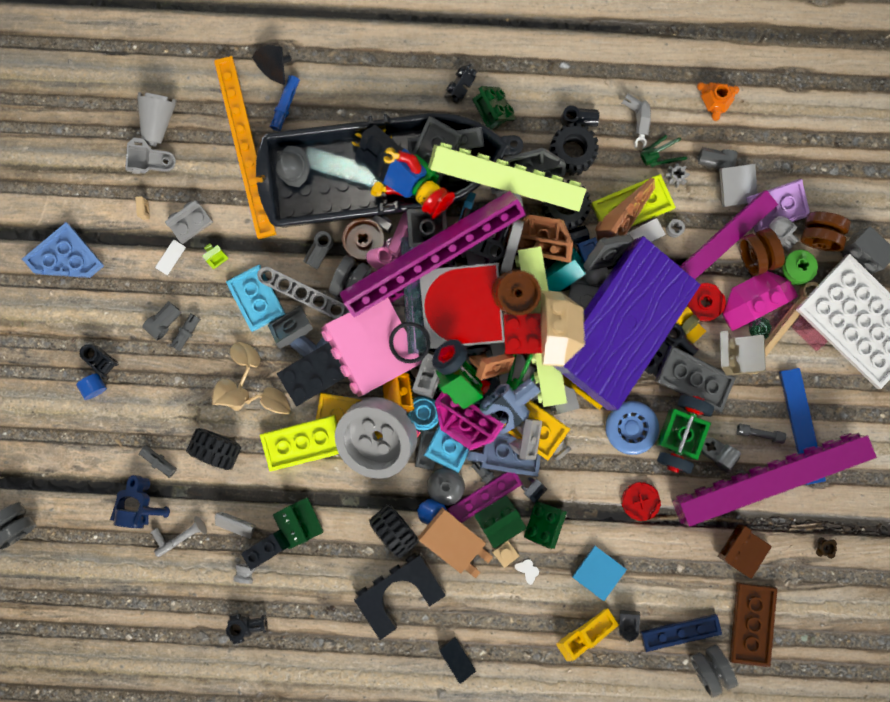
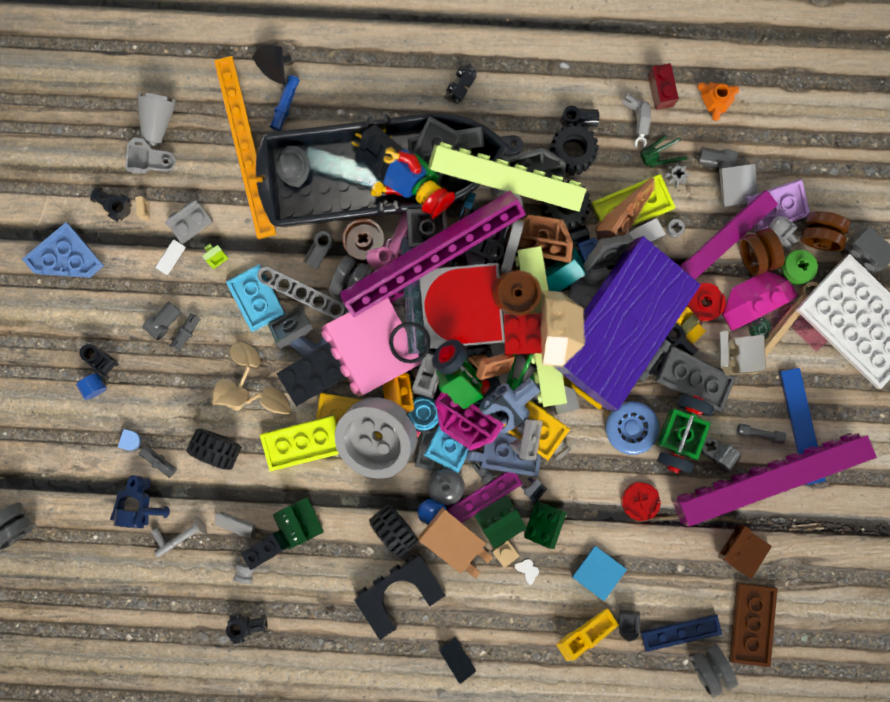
light grey plate [372,215,393,234] -> none
dark green bracket [472,86,516,131] -> none
dark brown plate [816,537,837,559] -> none
none -> black connector [90,186,132,222]
none -> light blue tile [118,429,141,451]
none -> dark grey bar [639,340,671,382]
none -> dark red brick [648,63,679,110]

